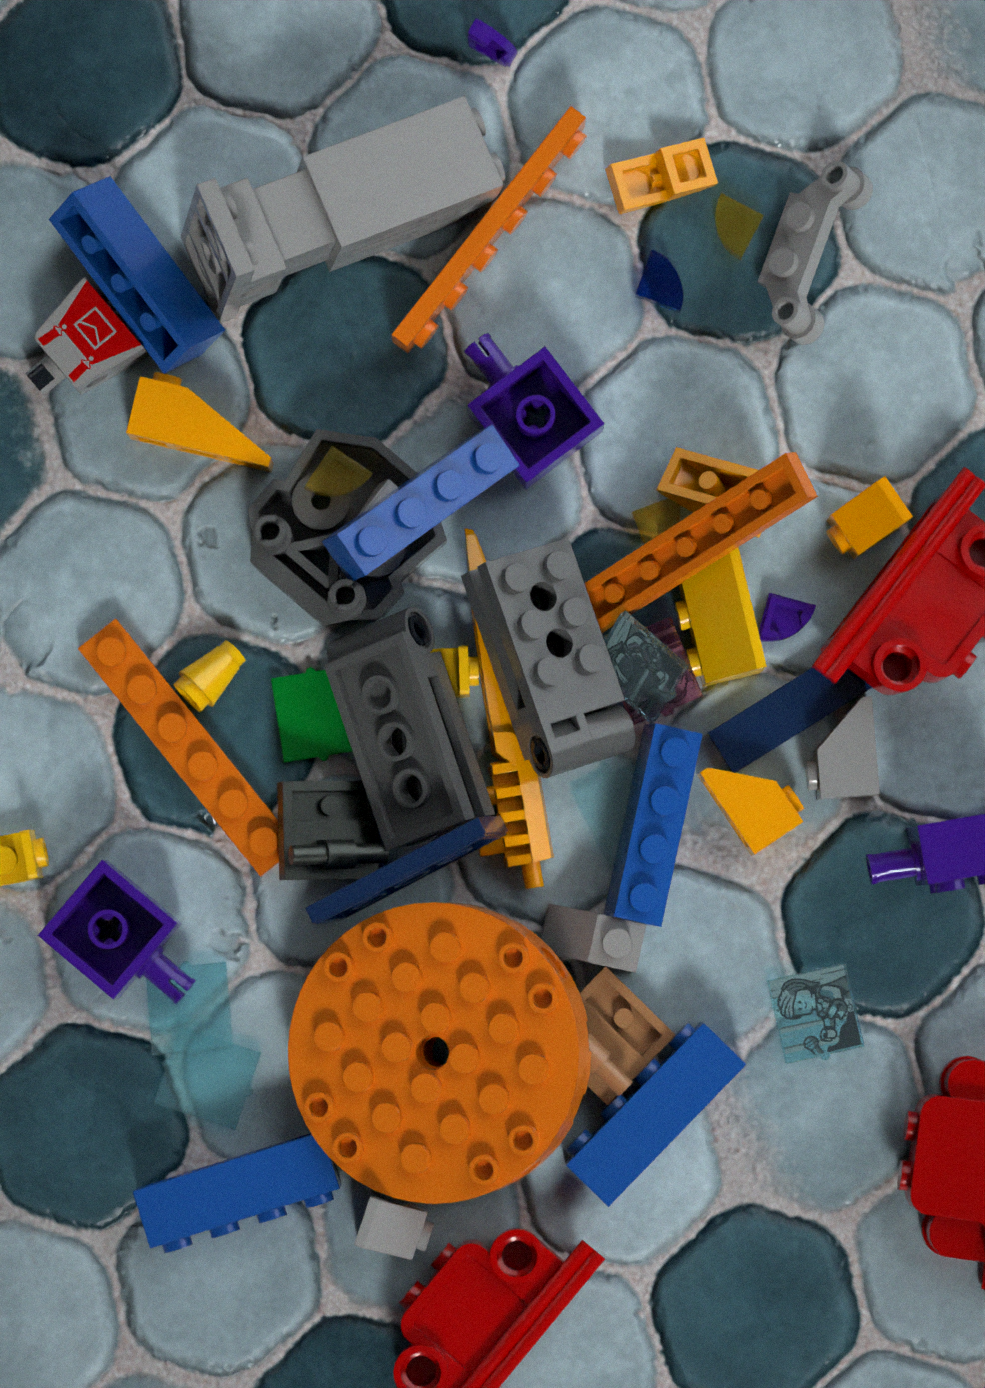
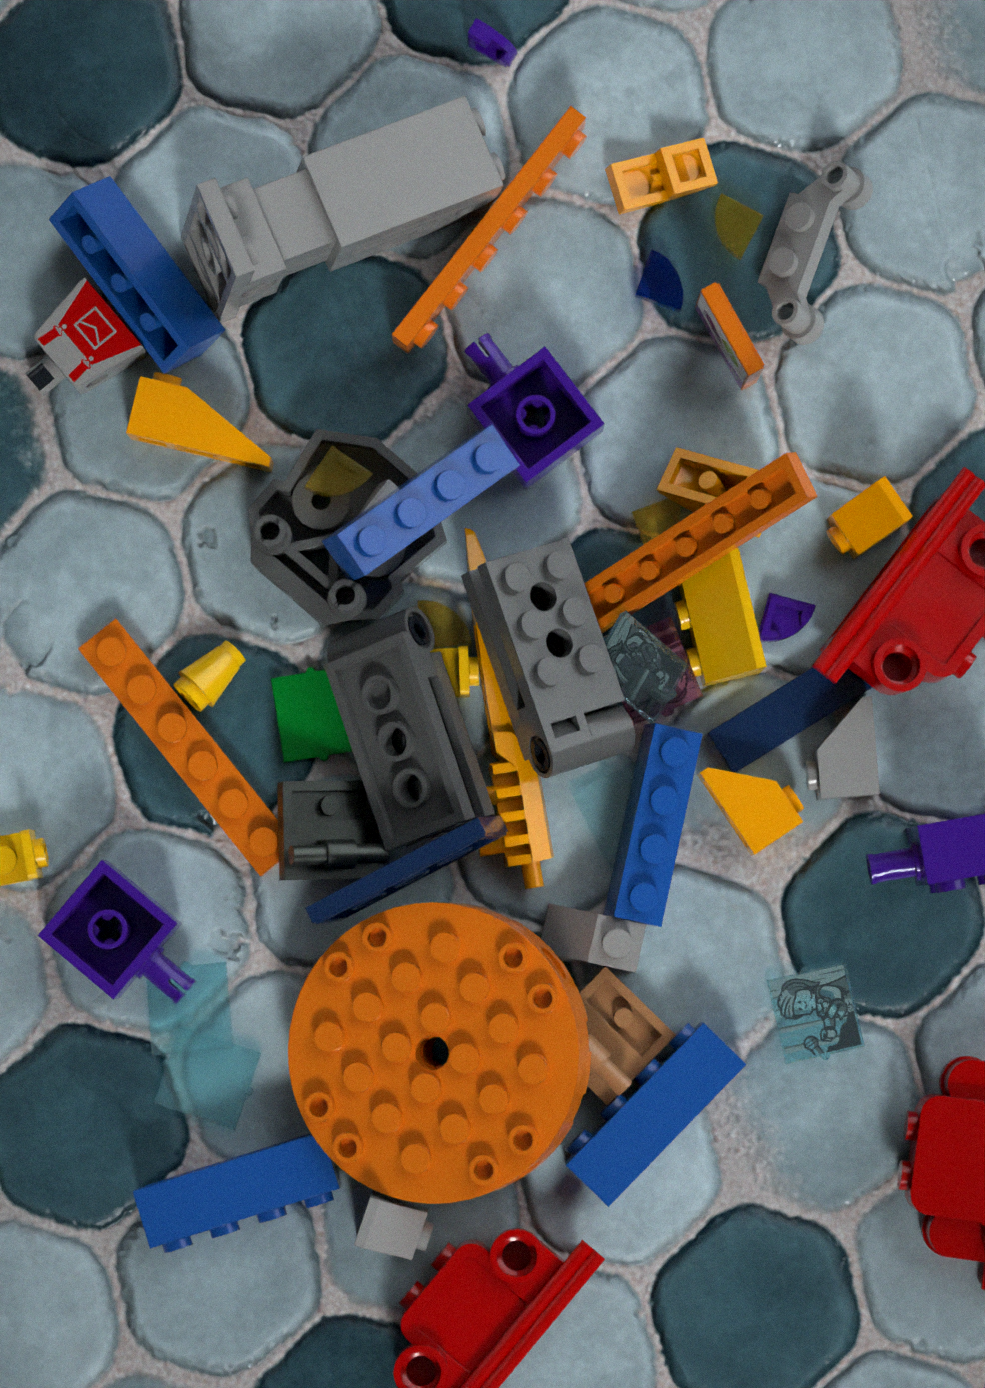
none -> clear yellow tile [417,600,471,649]
none -> orange tile [695,282,765,390]

